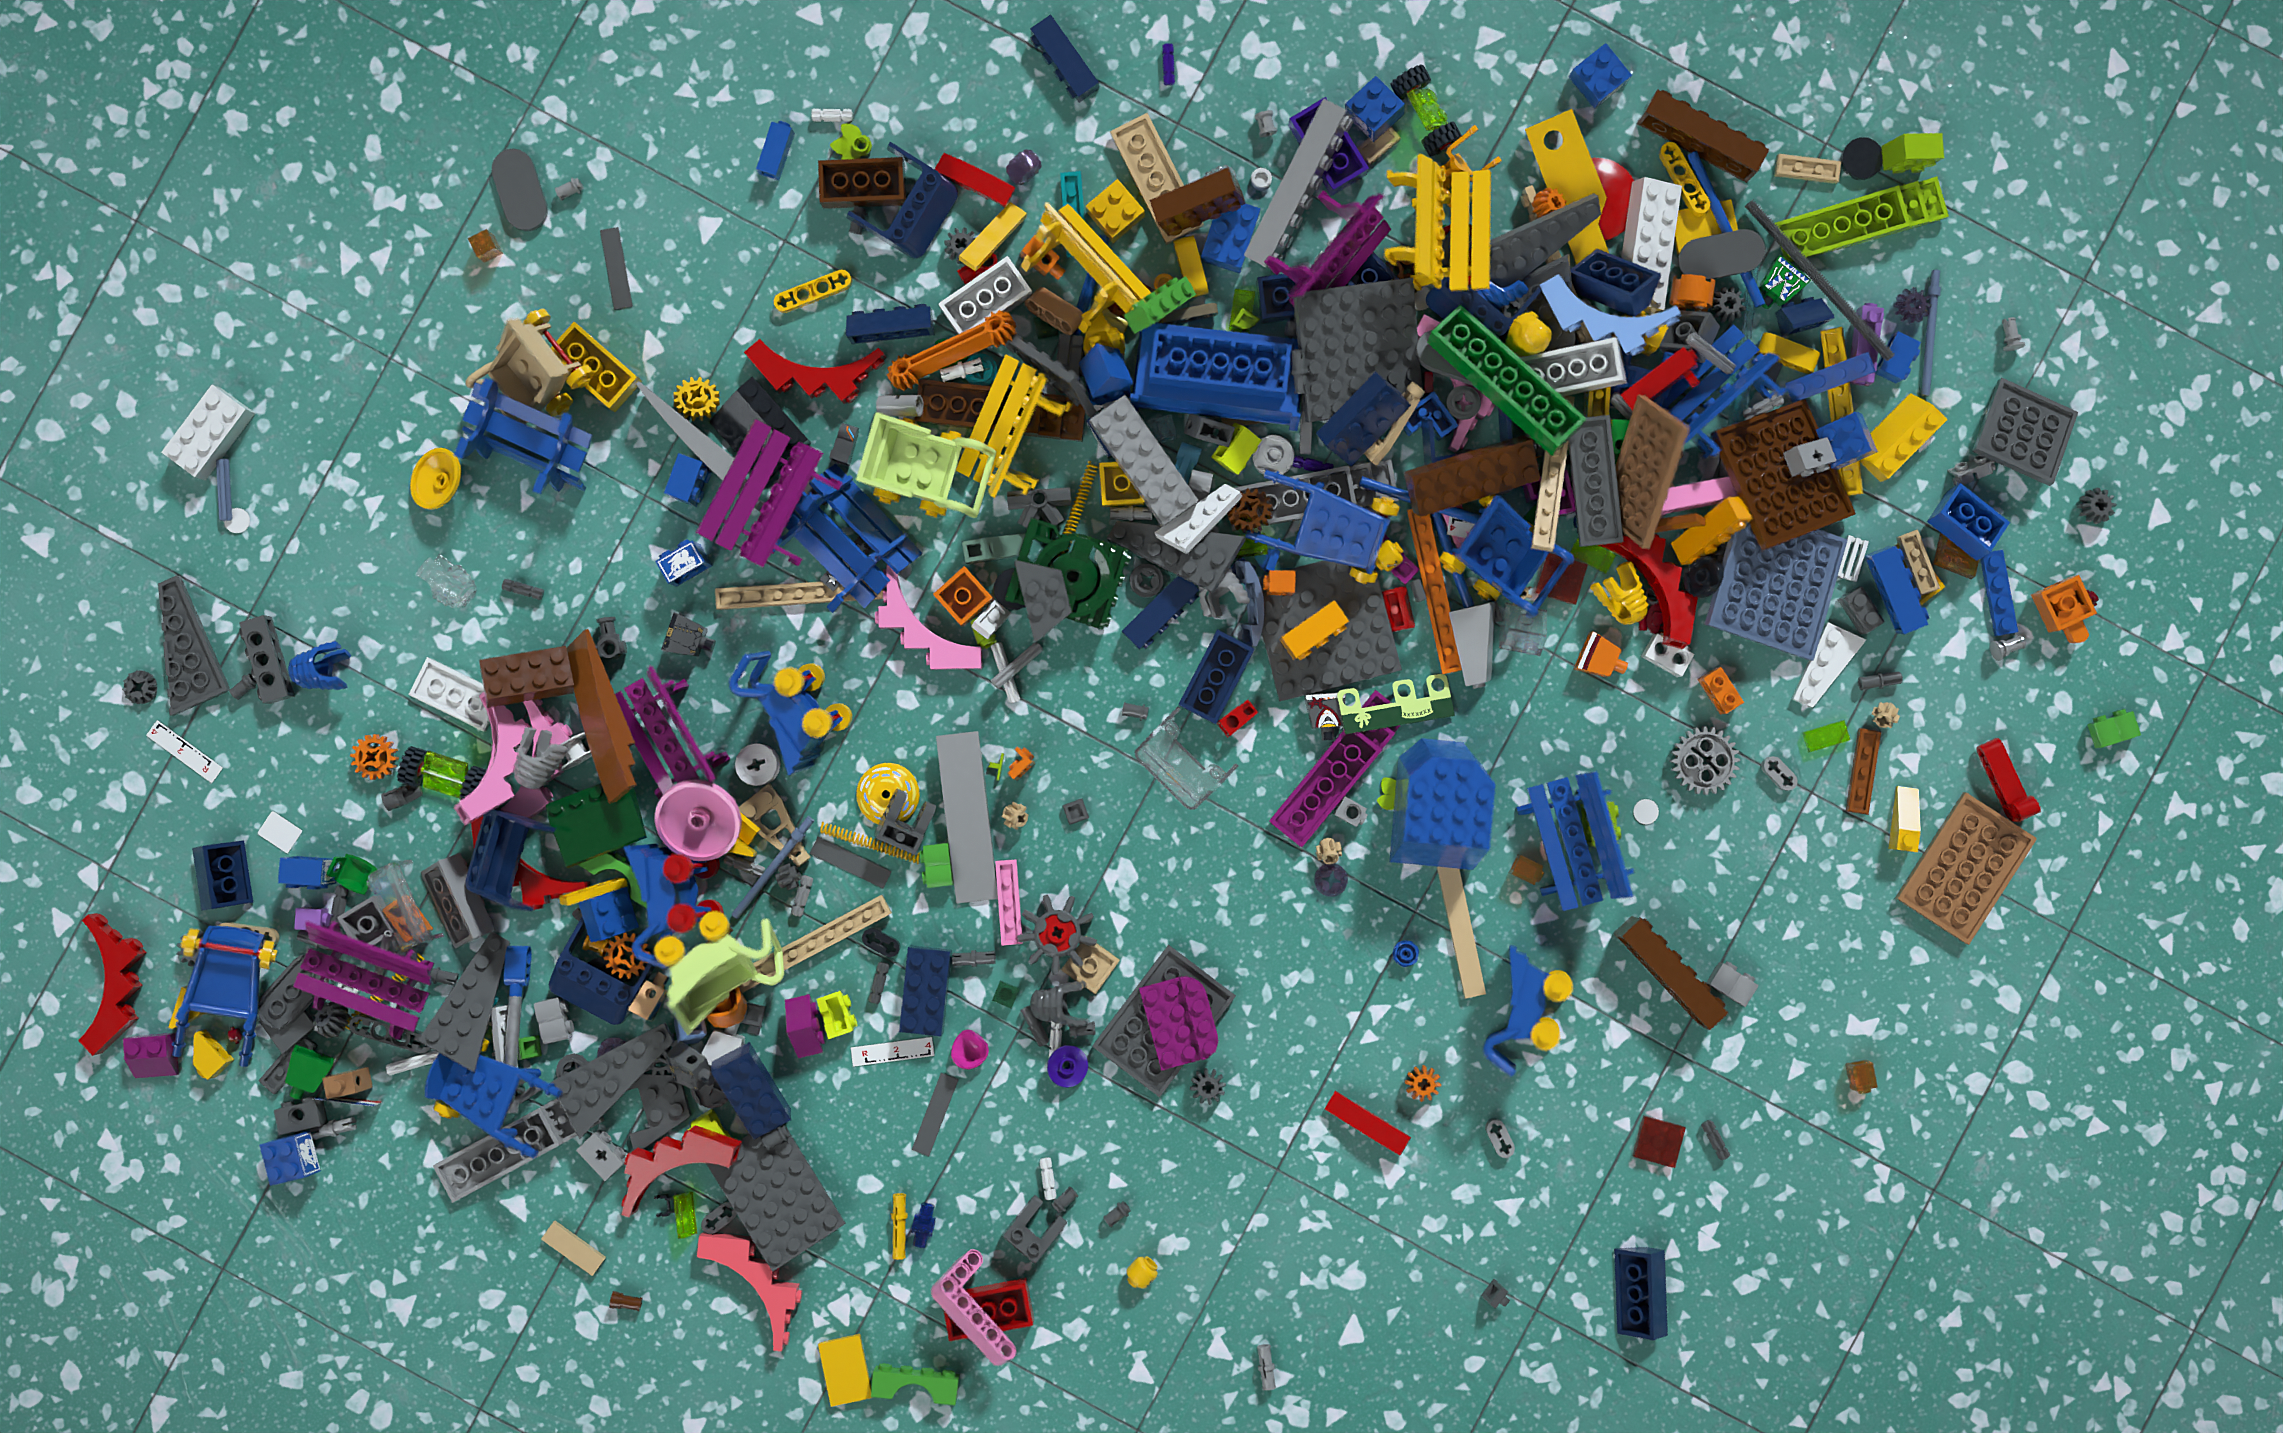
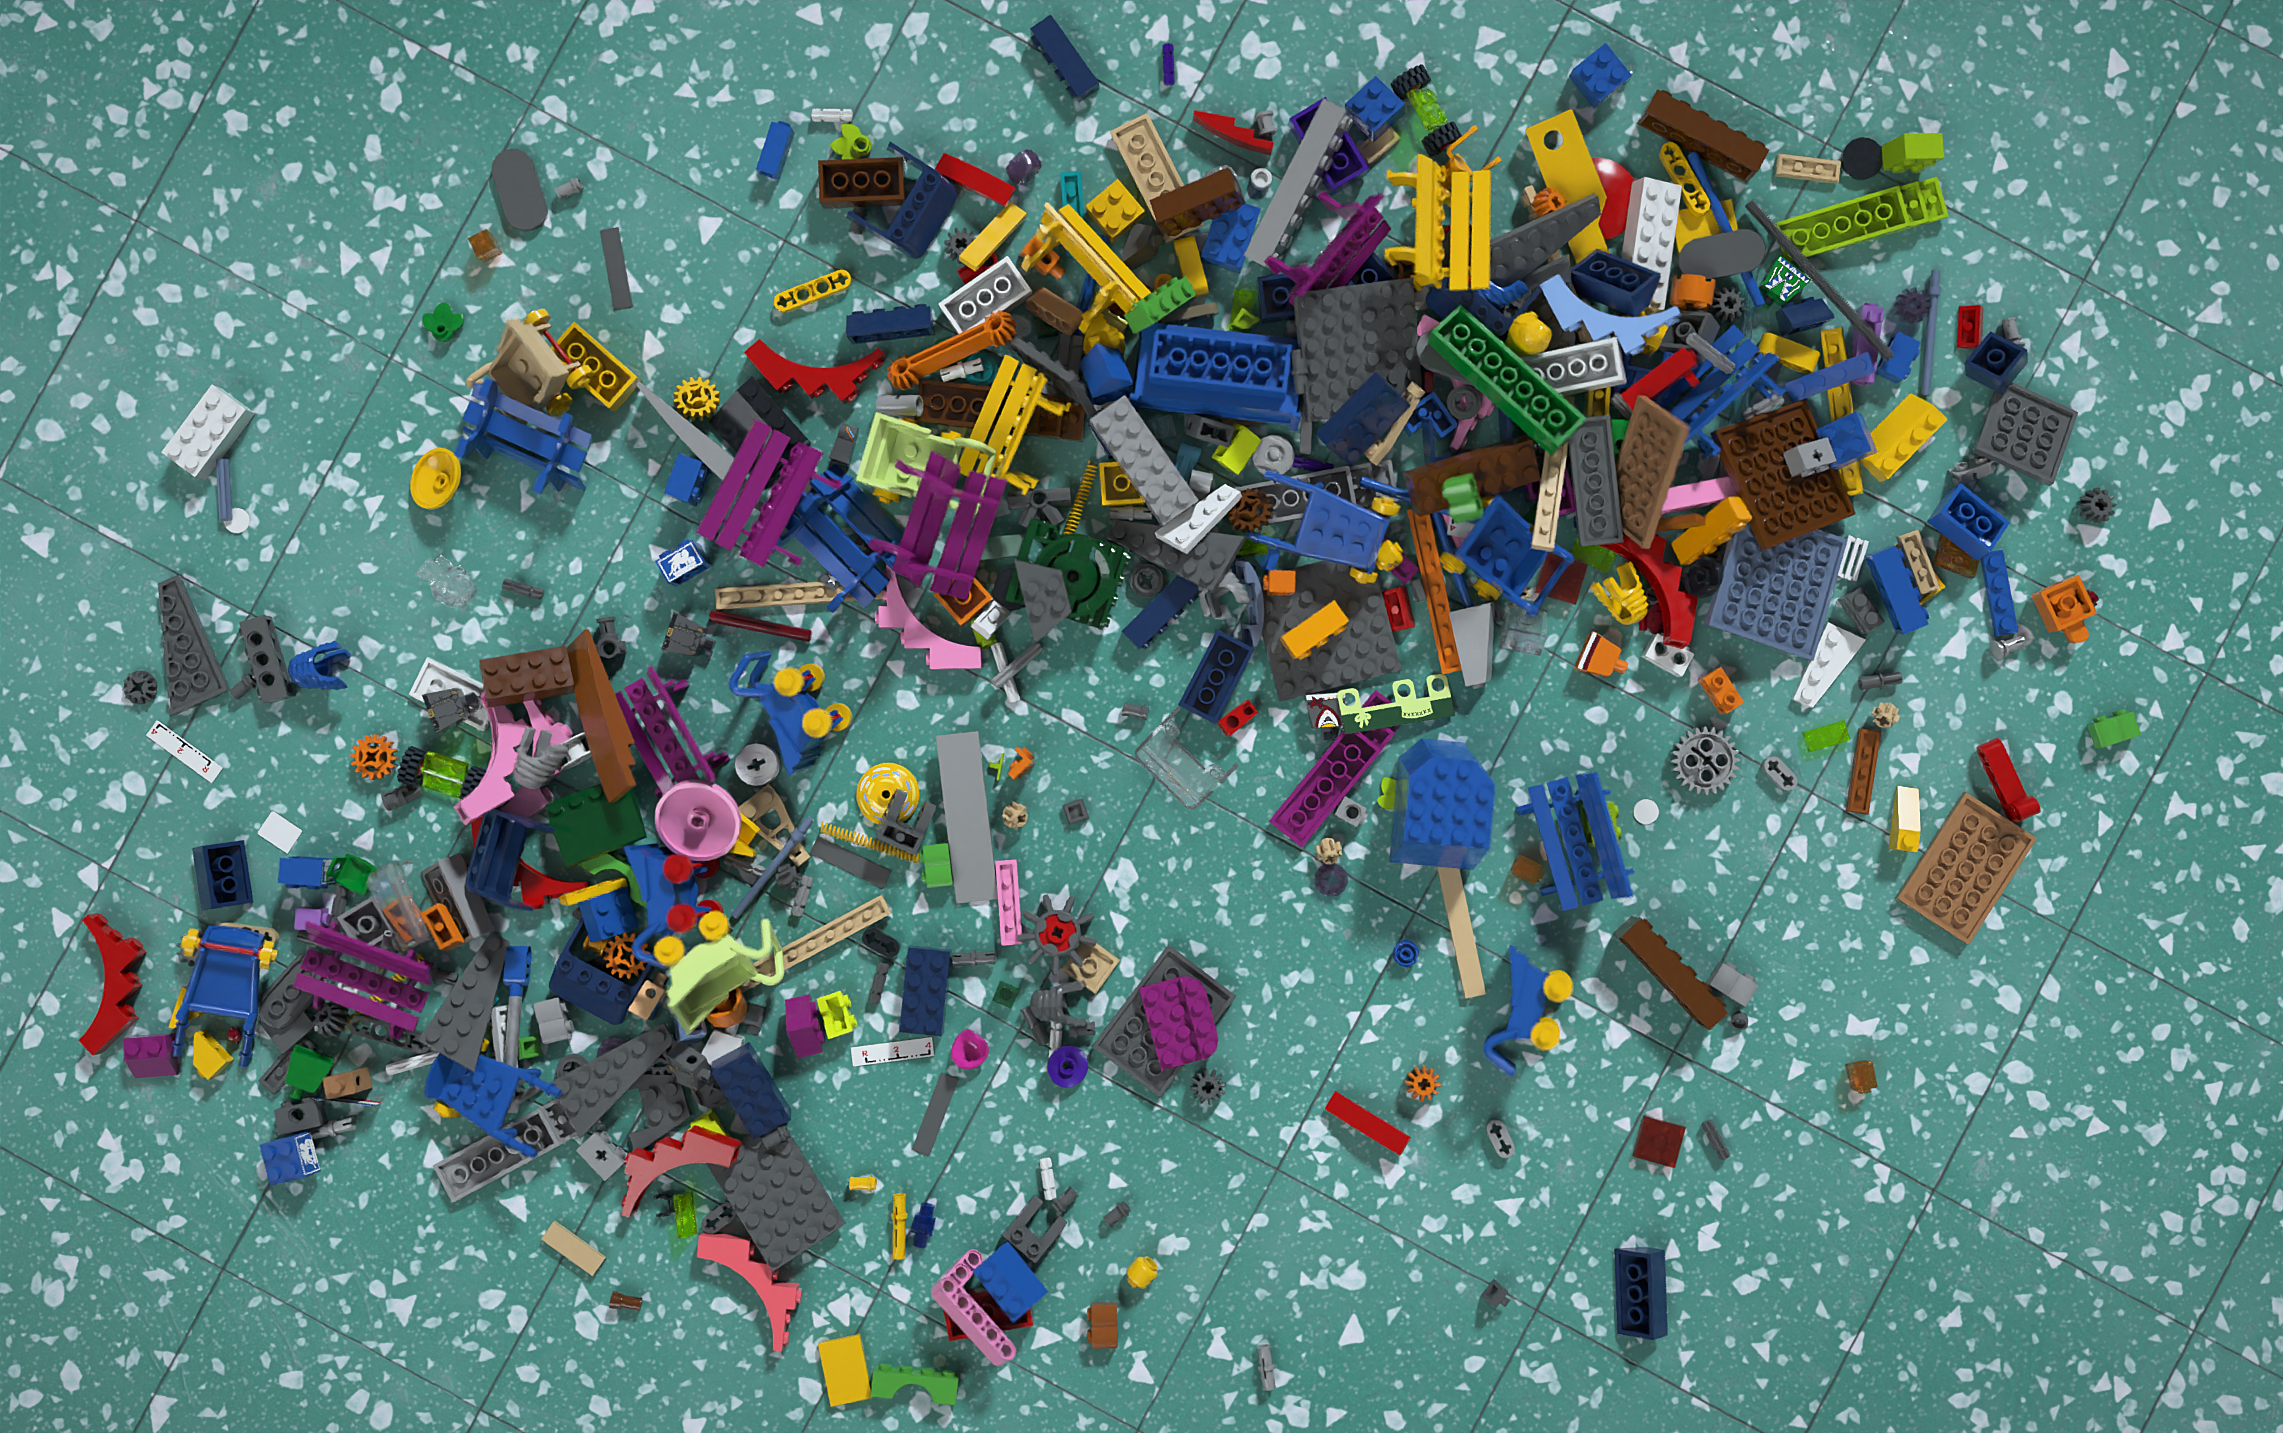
none -> orange brick [421,903,465,952]
none -> green plate [422,302,464,342]
none -> dark grey torso [422,688,478,733]
none -> dark red axle [709,610,812,642]
none -> yellow pin [849,1175,877,1192]
none -> magenta piece [868,451,1007,600]
none -> blue slope [973,1241,1048,1322]
none -> dark orange brick [1087,1302,1118,1349]
none -> dark grey slope [1120,223,1164,270]
none -> red slope [1193,110,1274,156]
none -> bright green brick [1442,473,1484,523]
none -> dark grey hinge [1730,1011,1749,1030]
none -> red slope [1957,305,1984,349]
none -> dark blue brick [1964,331,2028,394]

